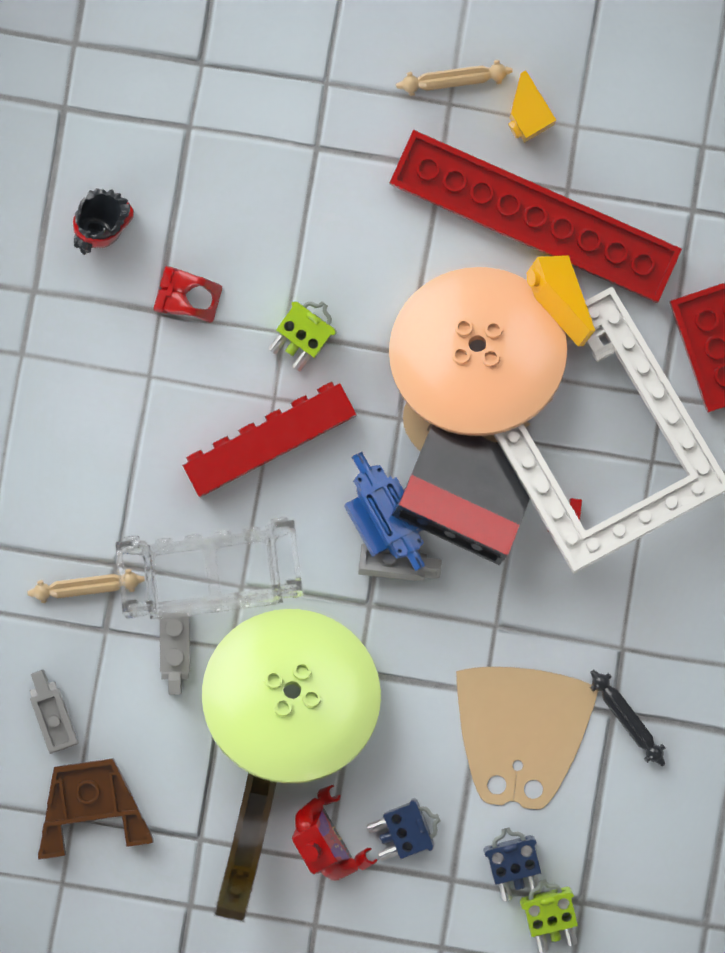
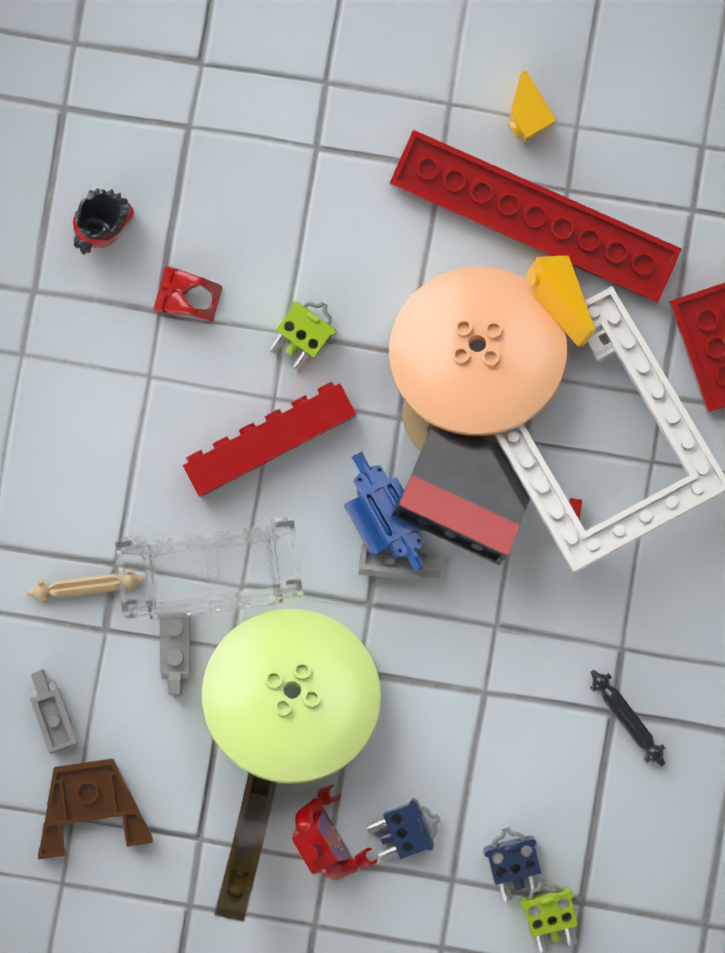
tan wheel [396,60,513,96] -> none
tan piece [456,667,598,809] -> none

